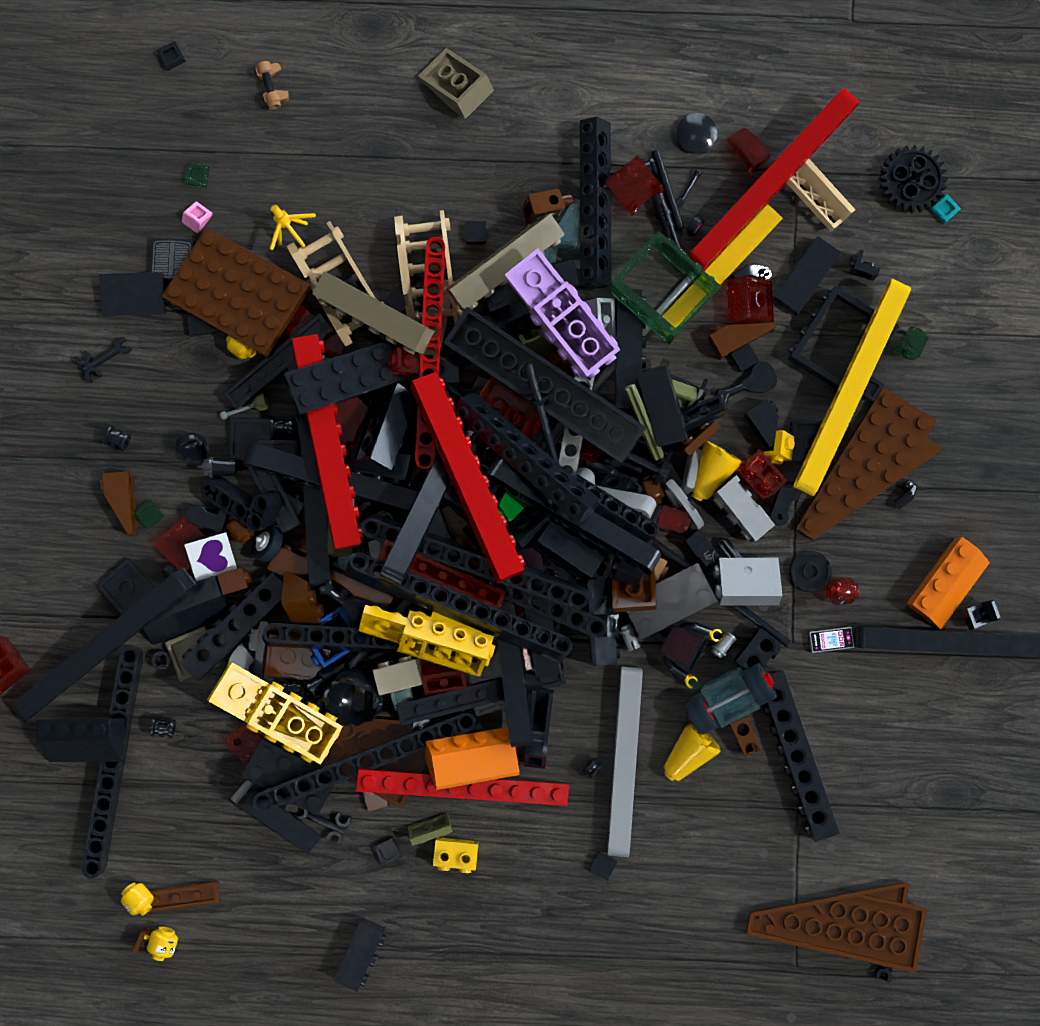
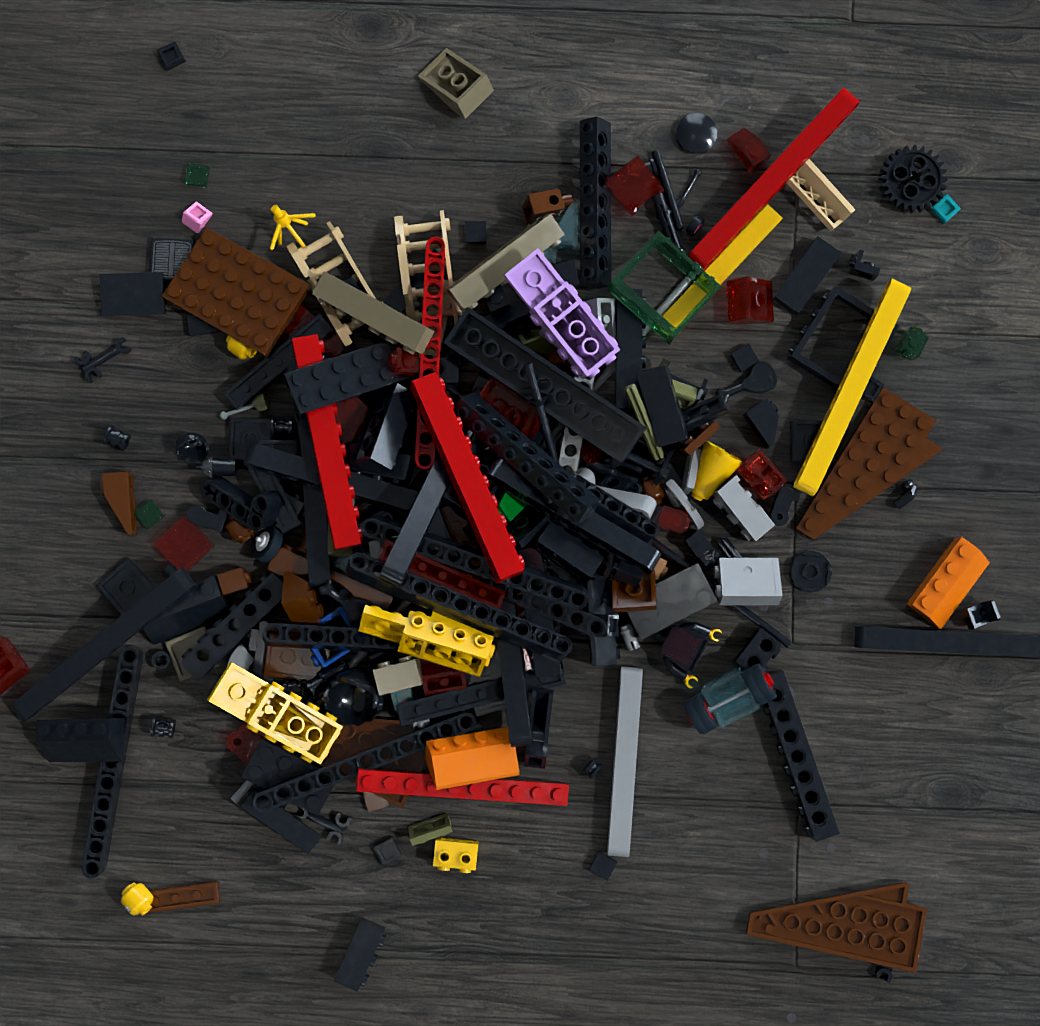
reddish brown slope [132,927,153,953] -> none
yellow head [147,927,178,961] -> none
tile [184,530,237,581] -> none
medium nougat piece [254,61,289,110] -> none
yellow cone [663,722,721,781] -> none
reddish brown slope [707,323,777,360] -> none
light grey pin [711,631,736,659] -> none
reddish brown leg [726,713,760,757] -> none
black arm [730,263,772,282] -> none
yellow bracket [763,430,795,464] -> none
tile [808,627,854,653] -> none
clear red head [826,577,859,605] -> none

